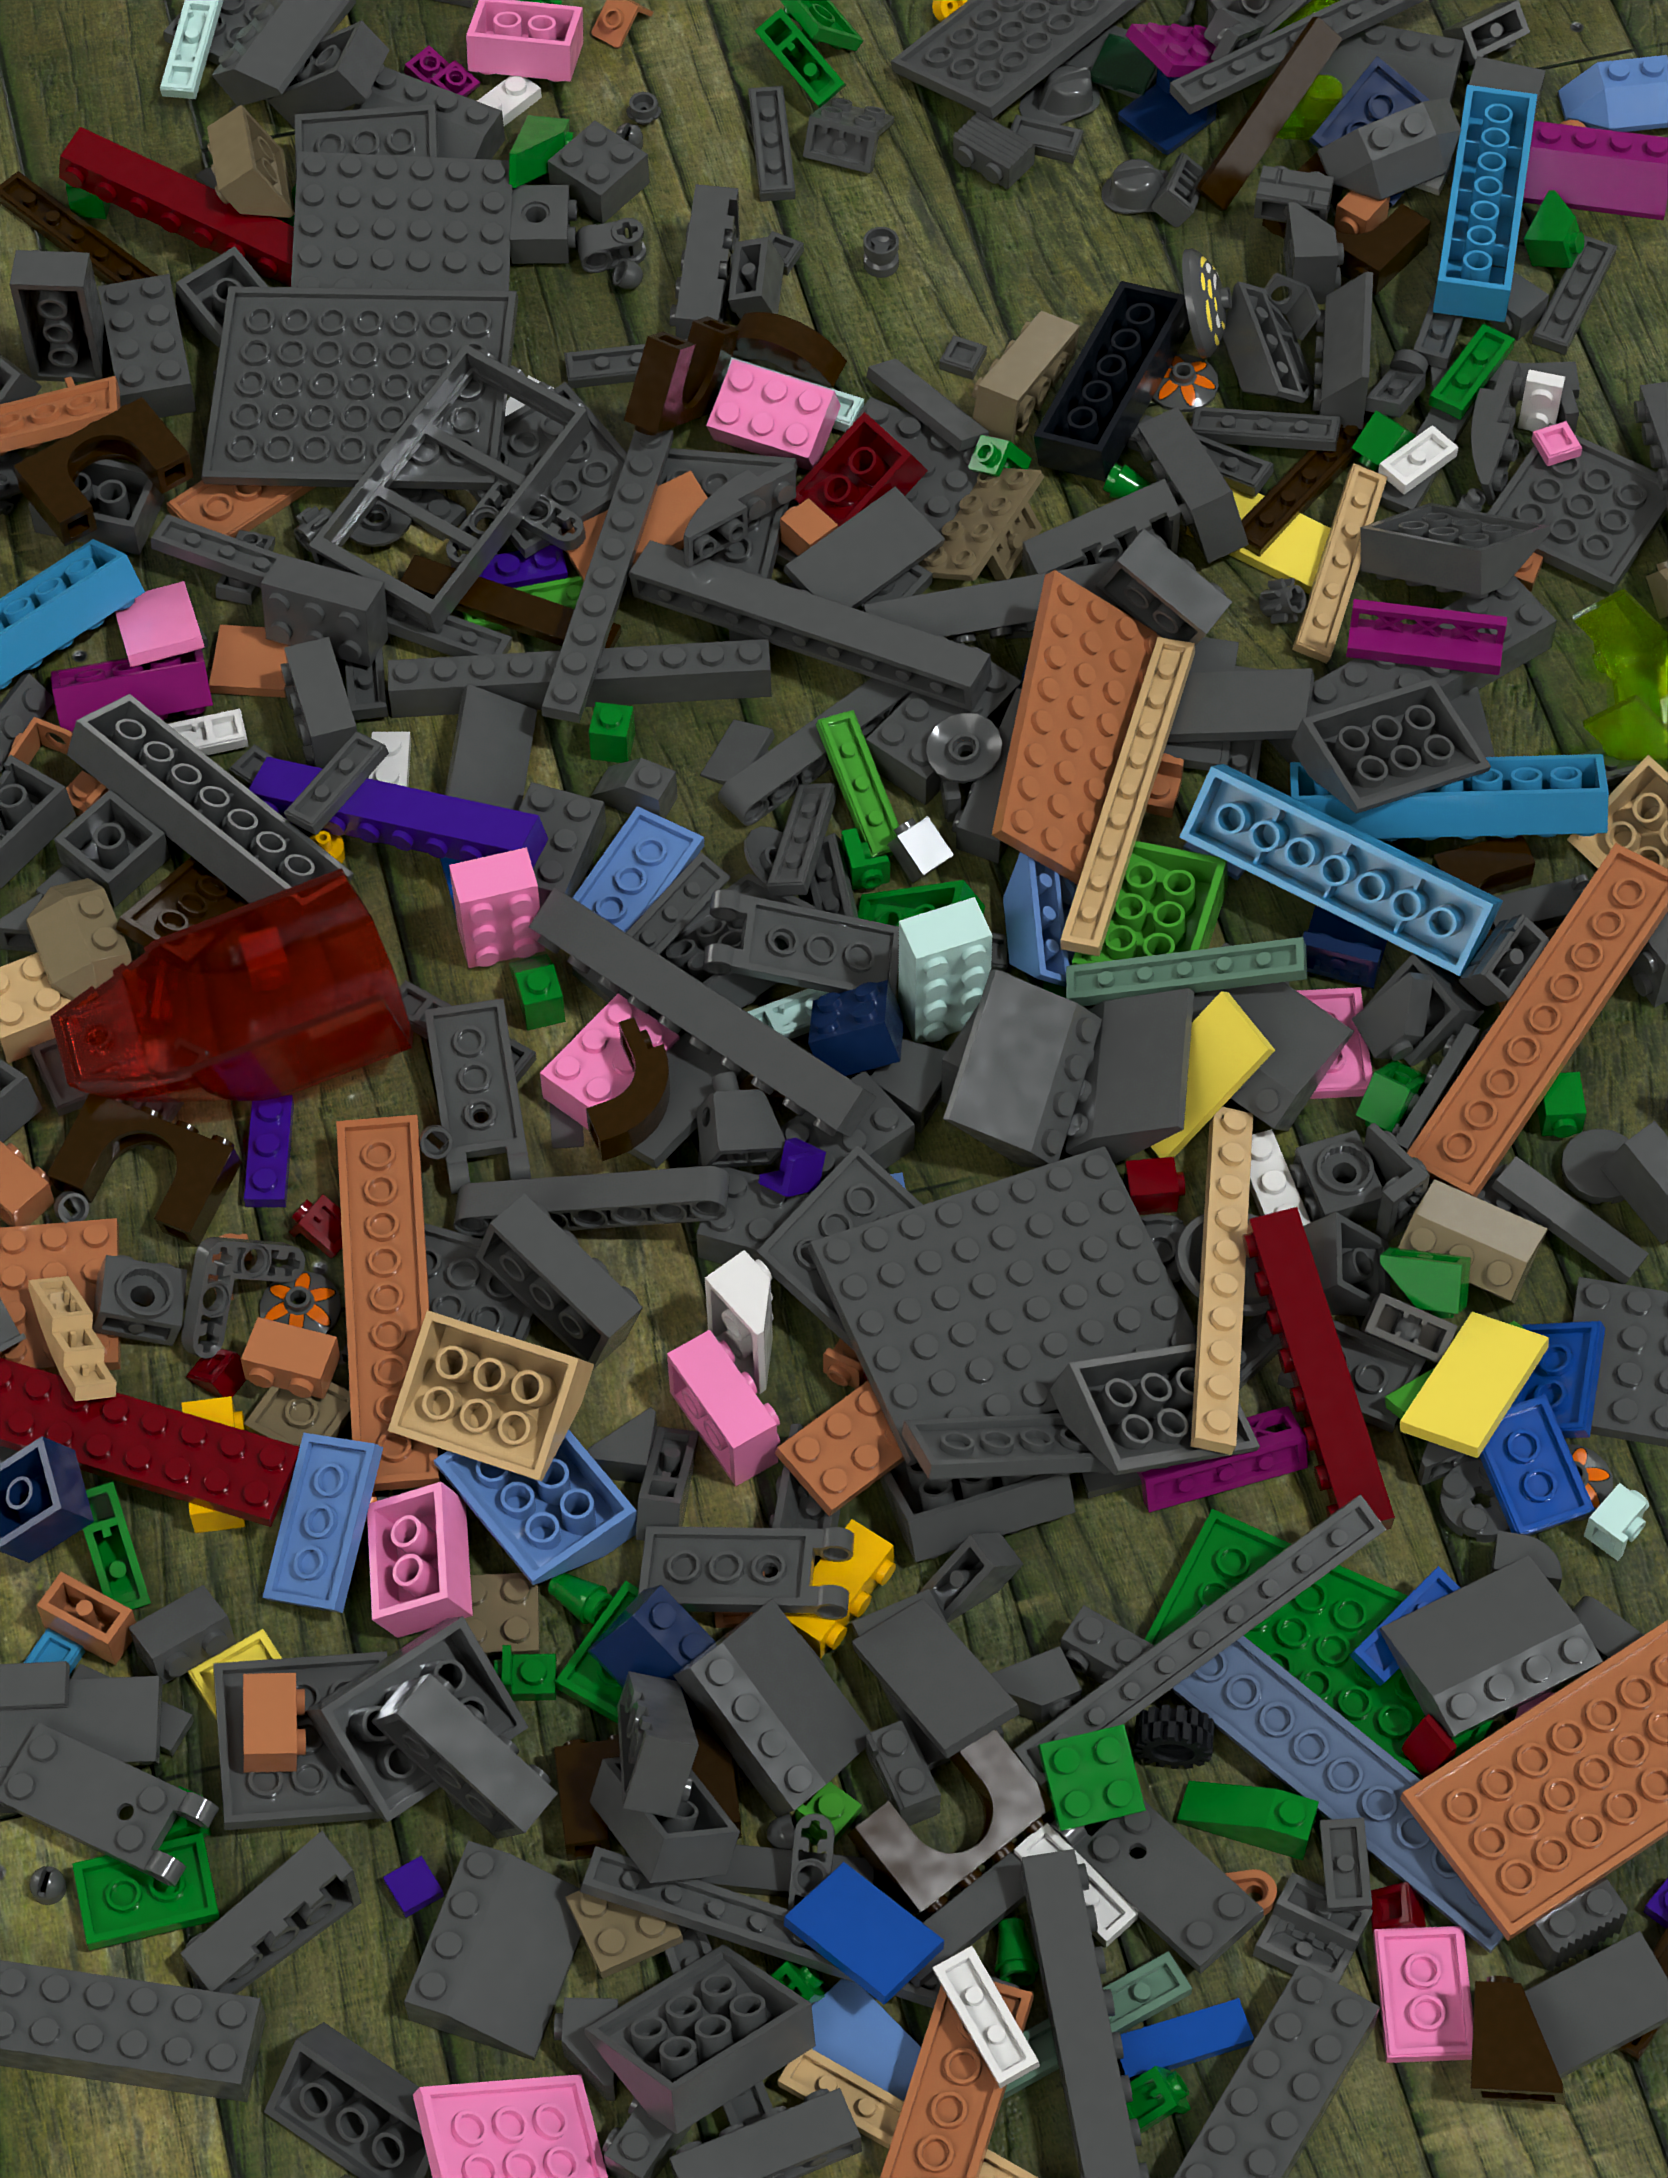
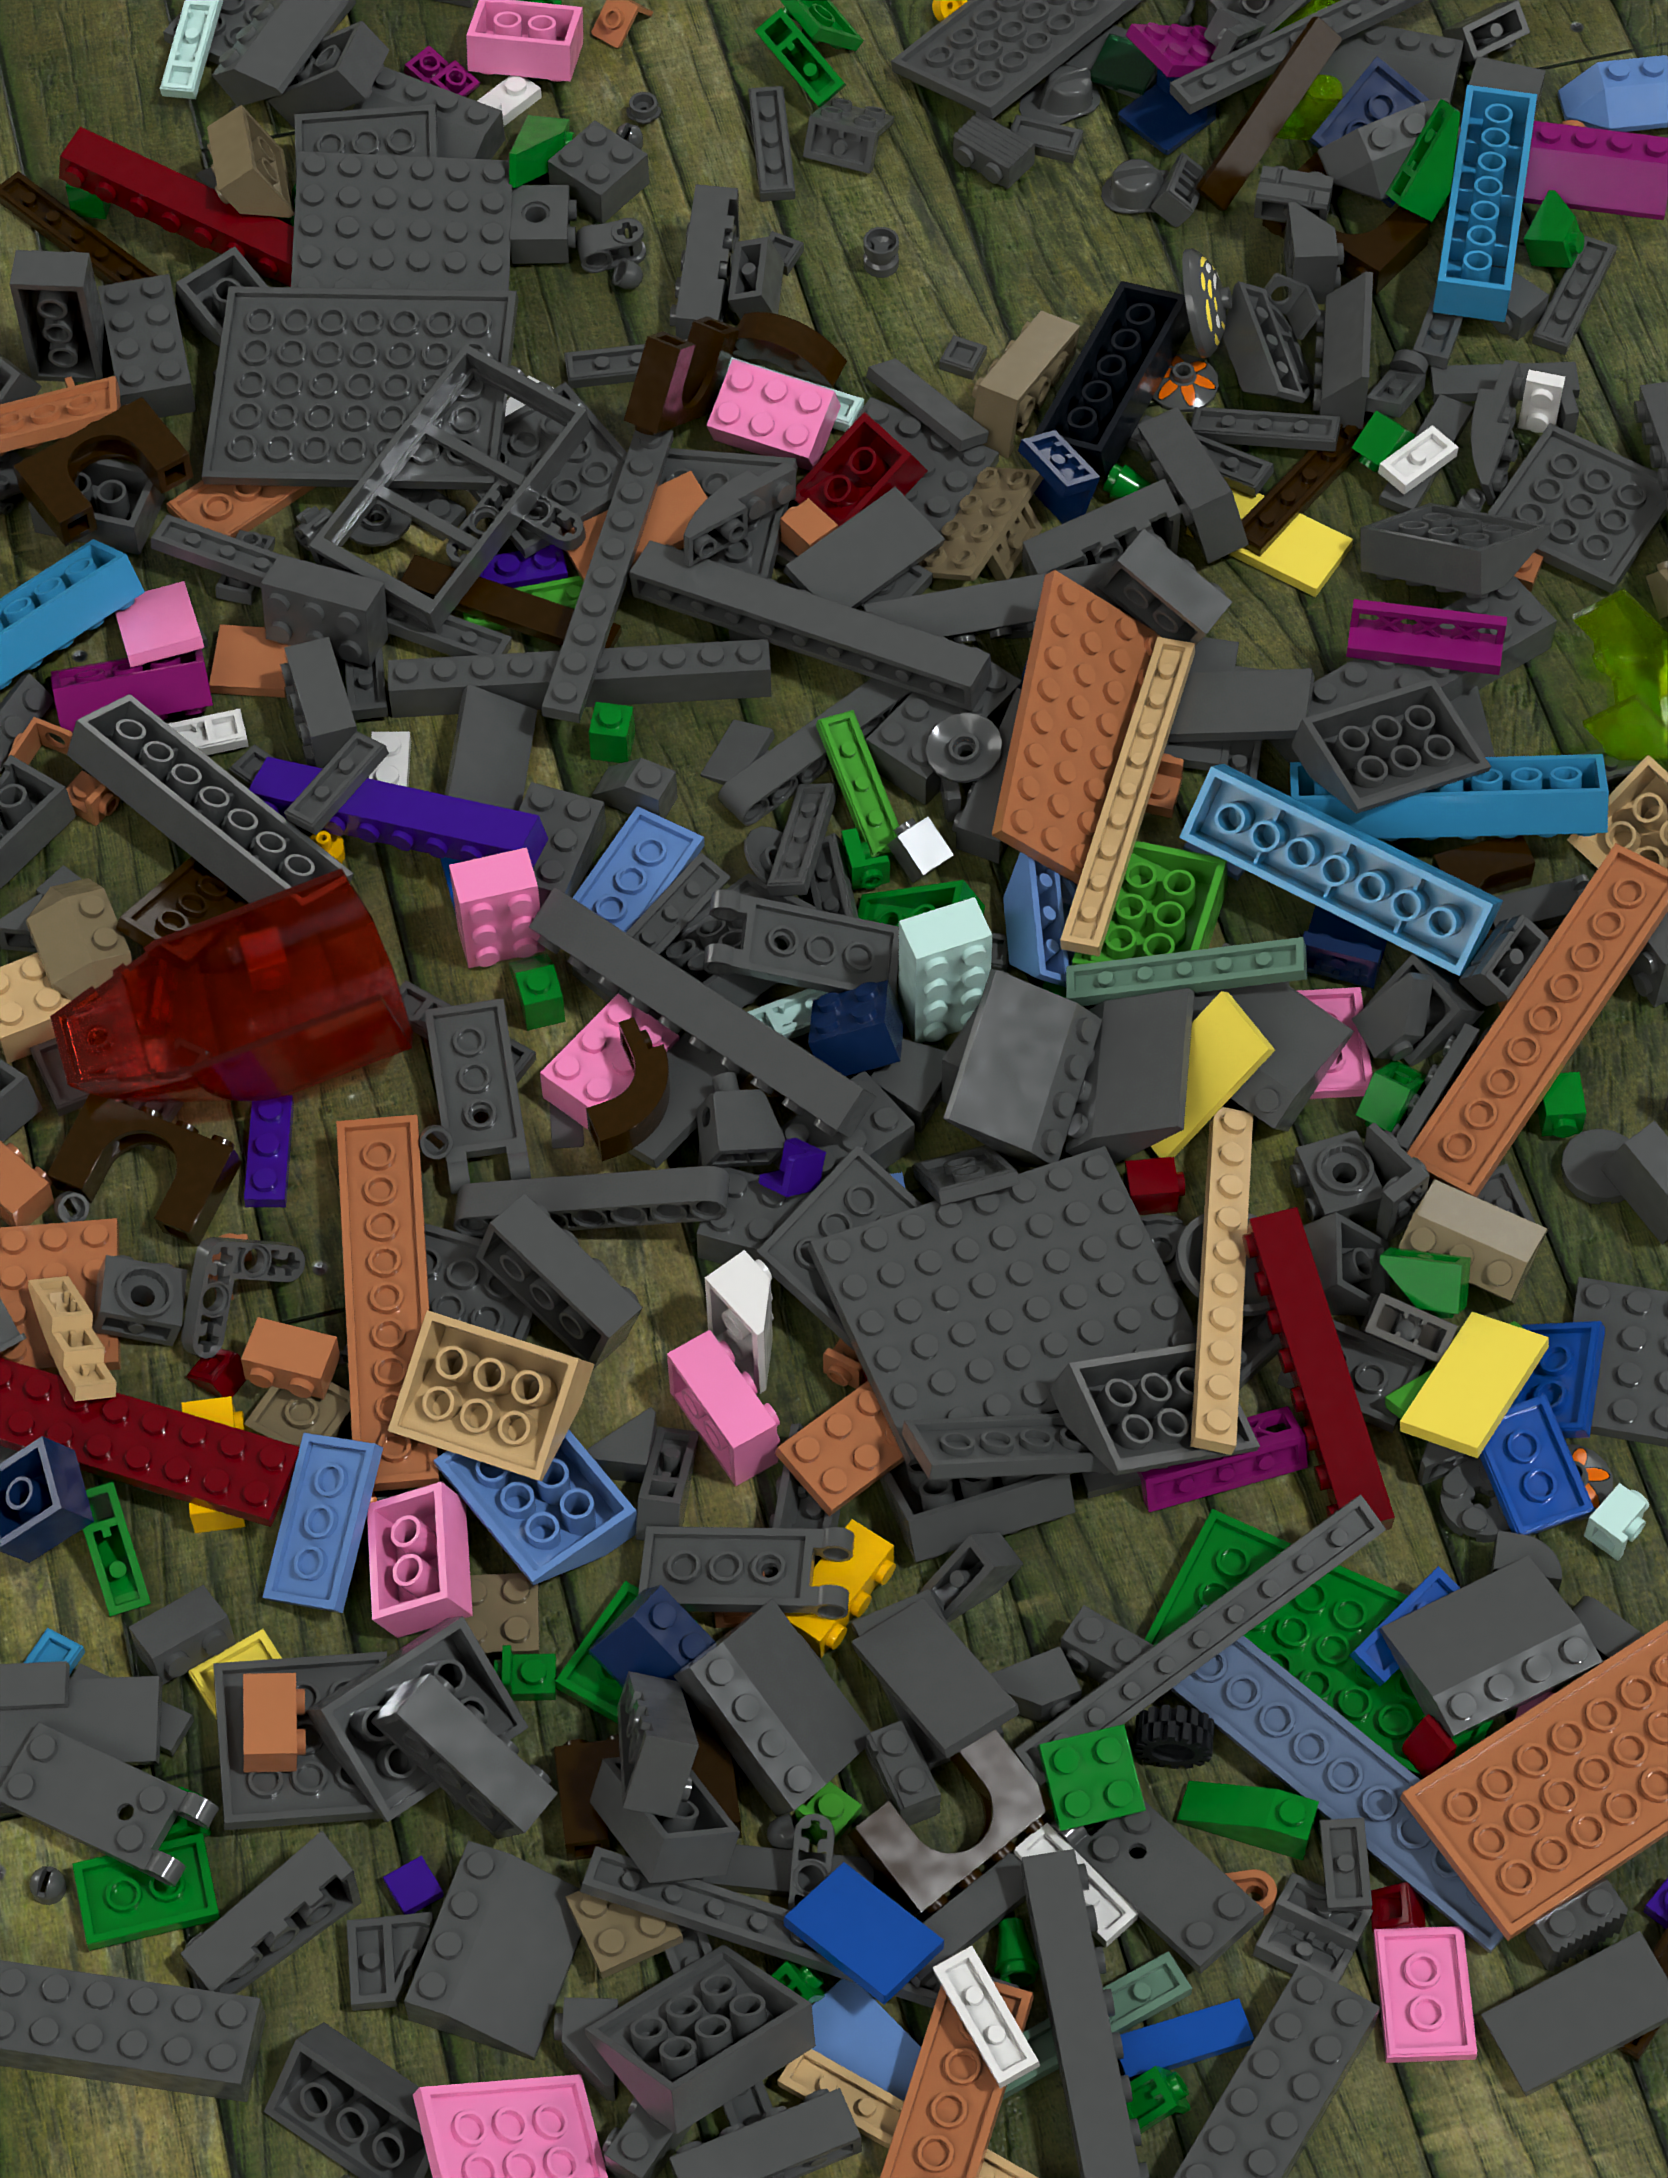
nougat brick [36,1572,136,1665] -> none
dark grey brick [54,790,171,907] -> none
dish [260,1271,341,1334] -> none
dark red bracket [289,1194,342,1259] -> none
green cone [548,1573,613,1625] -> none
green bracket [968,435,1032,477] -> none
white plate [1250,1129,1311,1226] -> none
dark grey gear [1259,578,1306,624] -> none
tan tile [1292,463,1388,664] -> none
nougat brick [1334,190,1390,234] -> none
green plate [1428,324,1515,420] -> none
dark brown slope [1470,1976,1566,2105] -> none
dark grey tile [1491,1156,1649,1284] -> none
bright pink tile [1531,421,1582,467] -> none
none -> dark grey wing [347,1912,434,2011]
none -> dark grey tile [912,1145,1020,1205]
none -> dark blue bracket [1018,430,1100,524]
none -> green slope [1385,99,1461,222]

